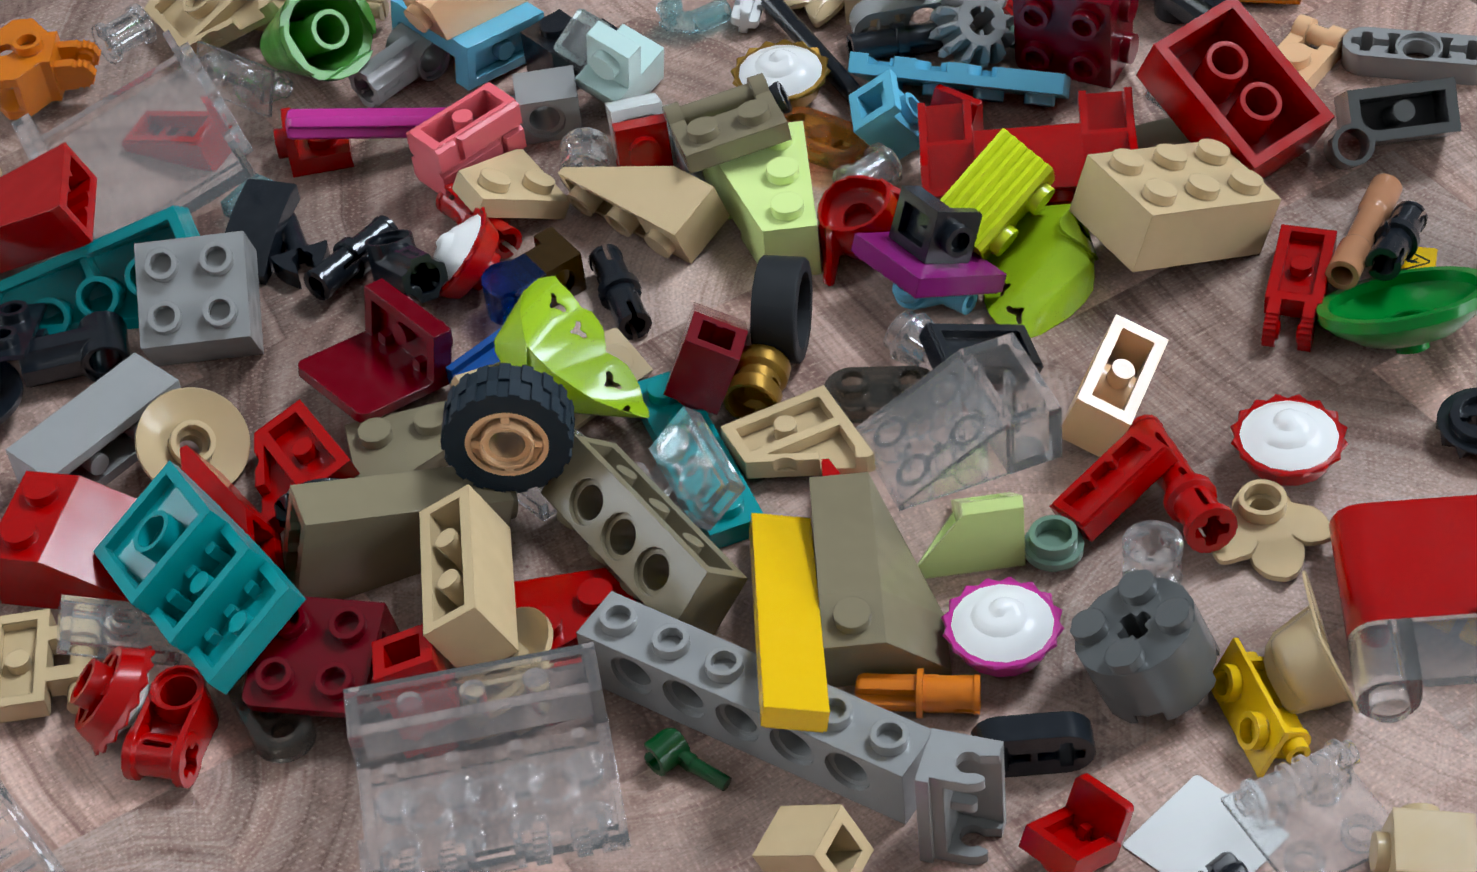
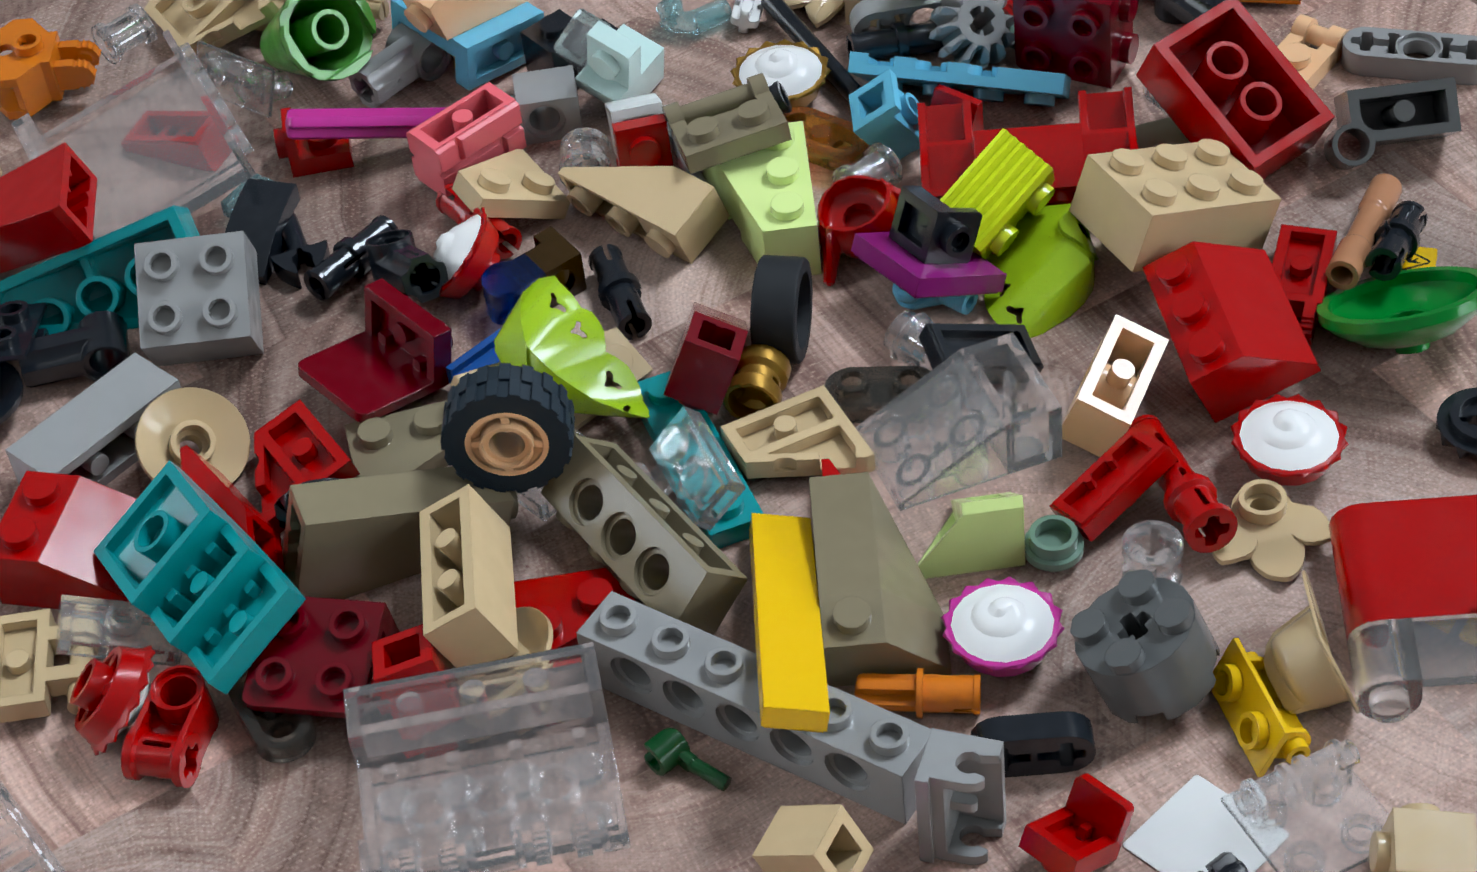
none -> red slope [1142,241,1321,423]

